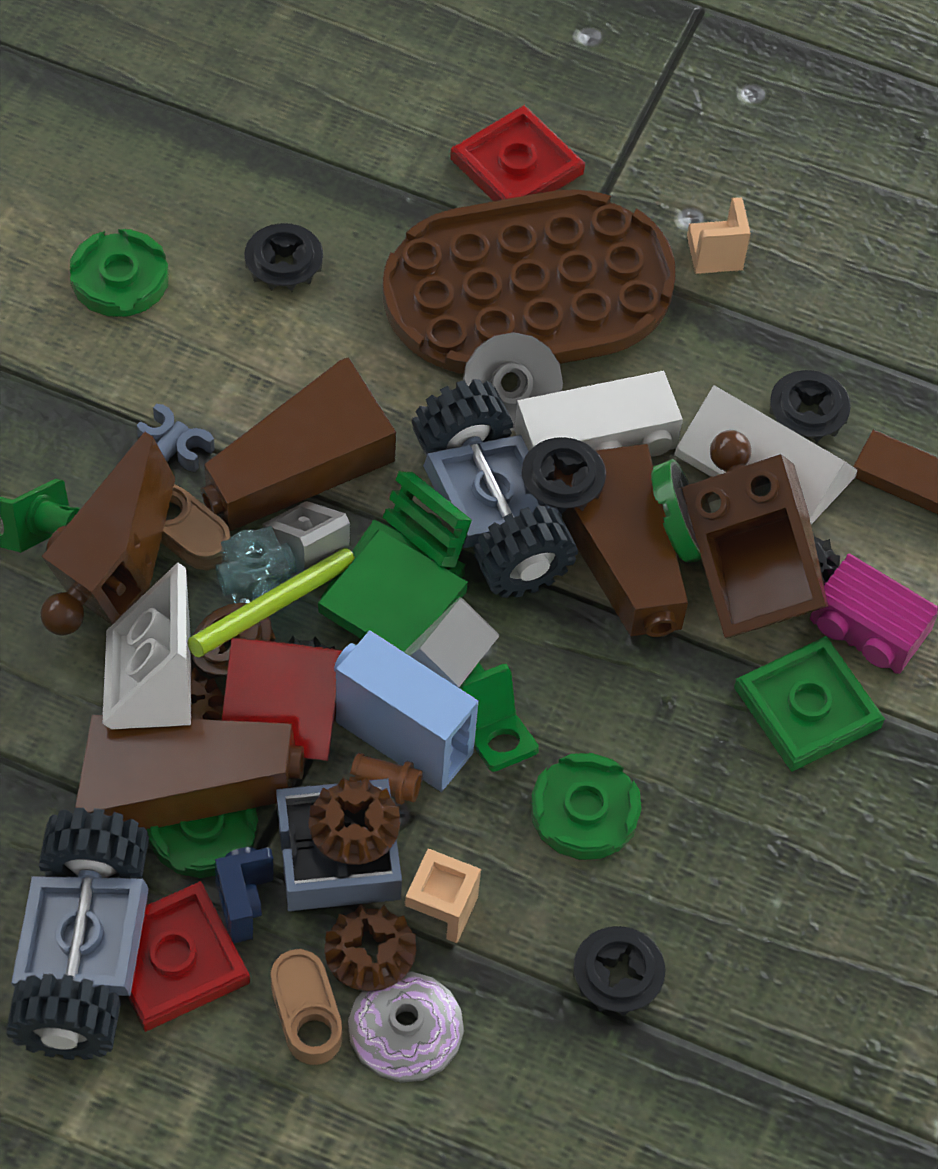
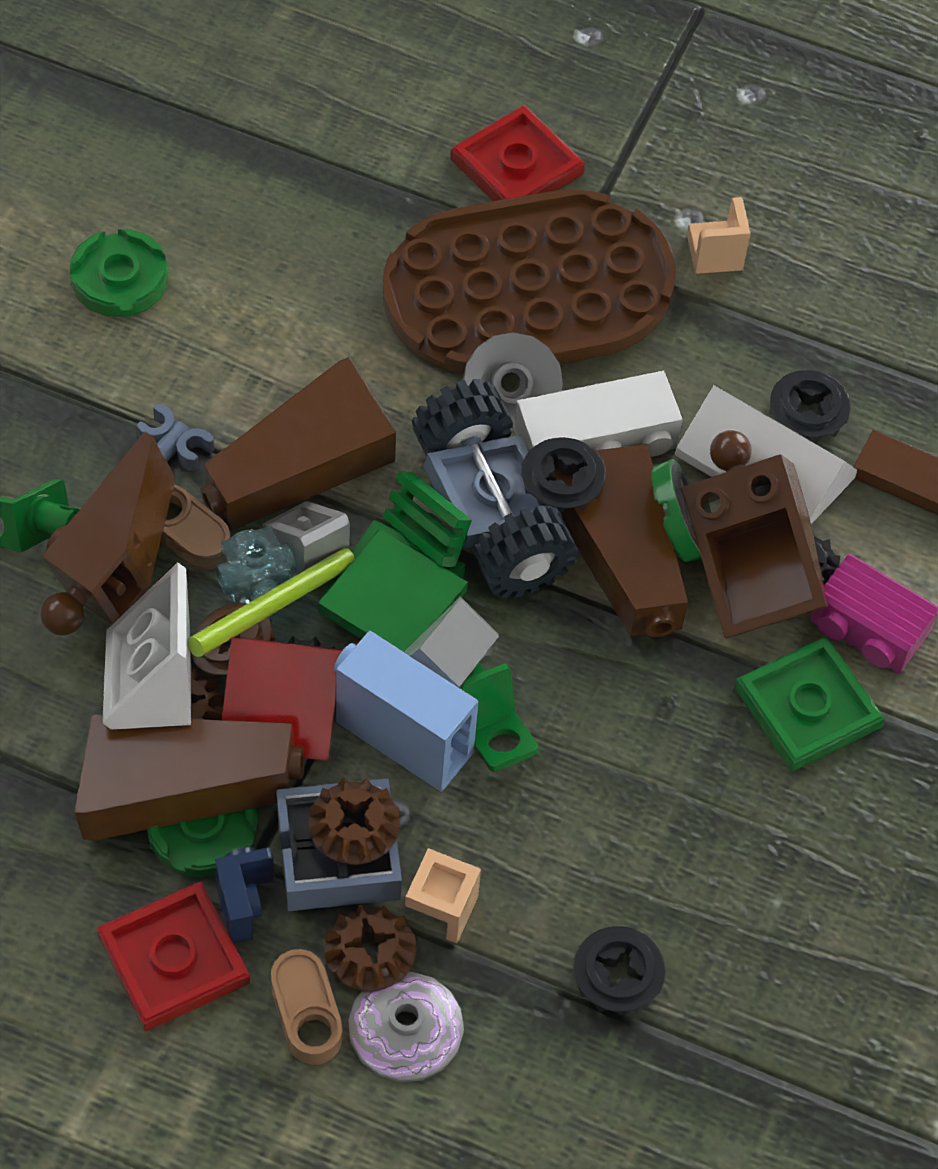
plate [6,808,149,1060] -> none
black gear [244,223,323,292] -> none
dark orange pin [349,753,423,805] -> none
green tile [530,753,642,860] -> none

